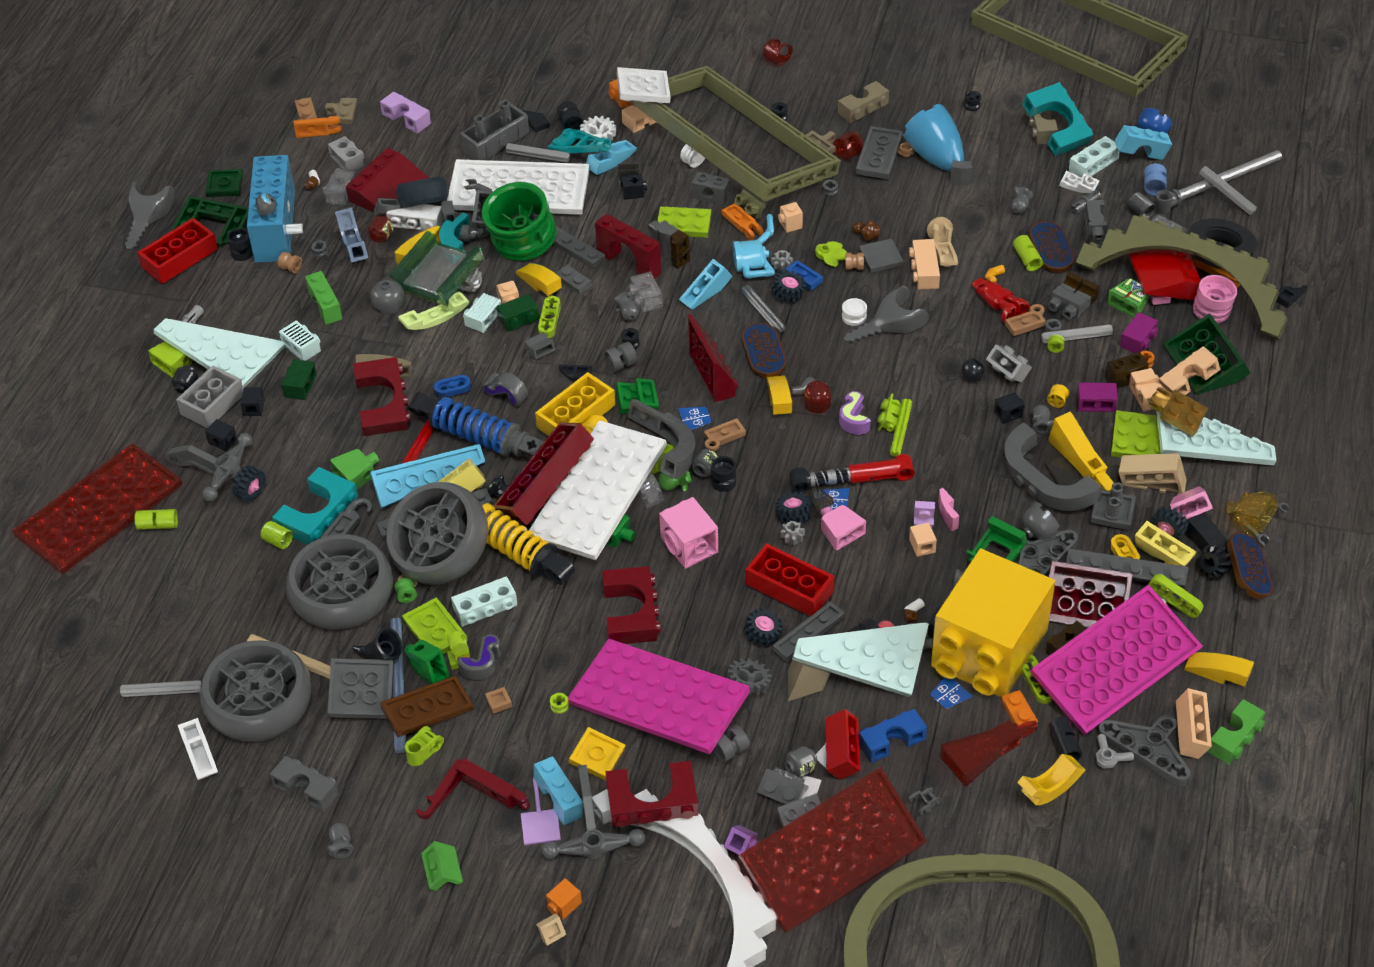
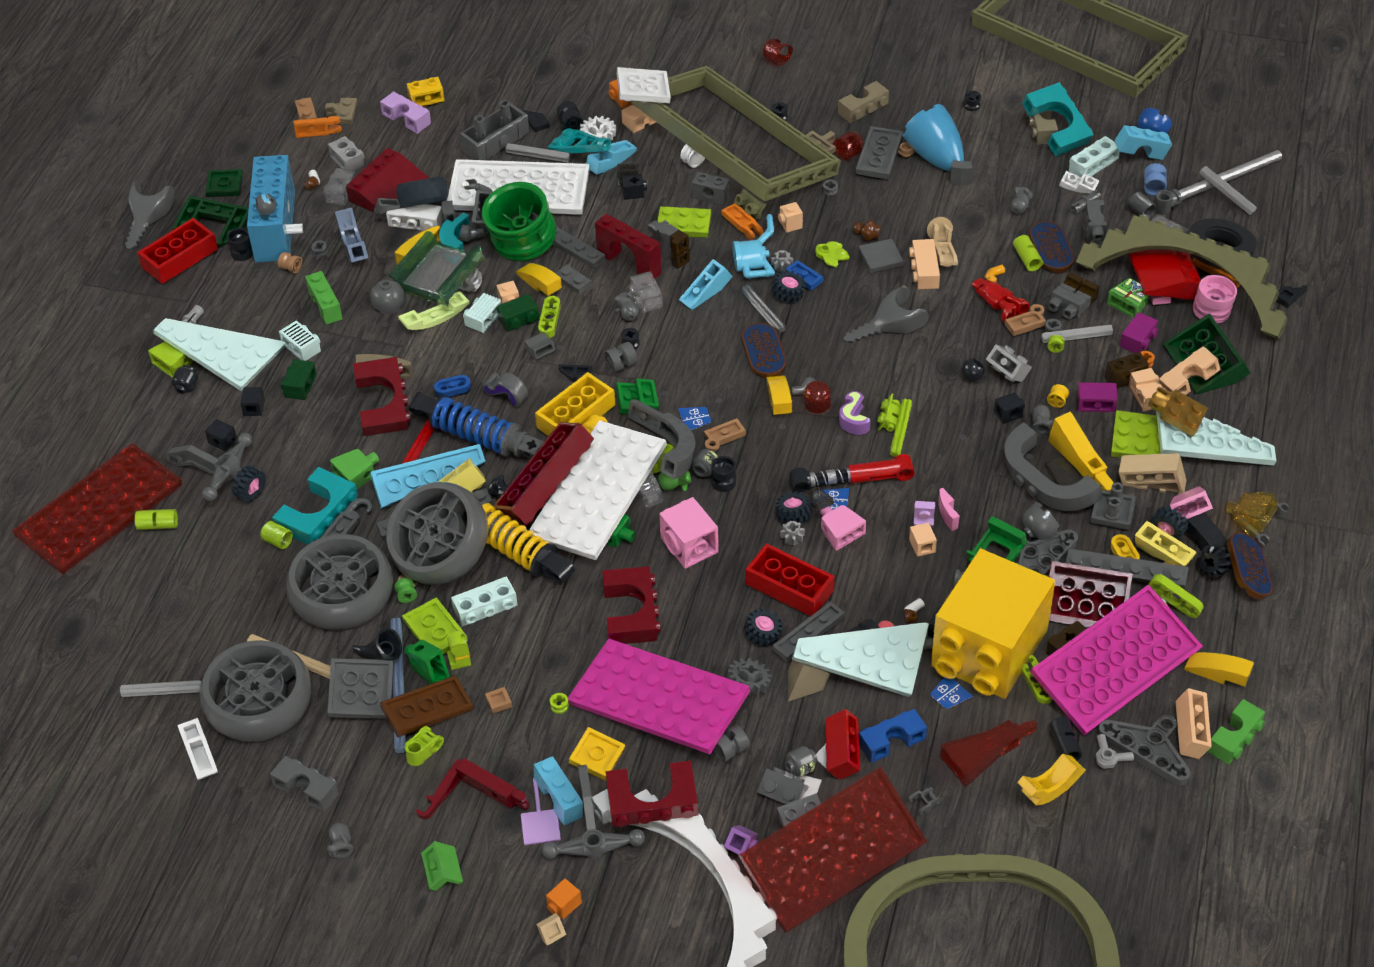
light grey brick [176,366,243,428] -> none
clear red head [368,216,393,242] -> none
dark grey animal [457,634,501,680] -> none
dark red slope [688,314,738,403] -> none
white wheel [842,298,867,326] -> none
medium nougat wheel [845,253,864,270] -> none
orange plate [1001,690,1038,732] -> none
none -> yellow brick [407,77,445,106]

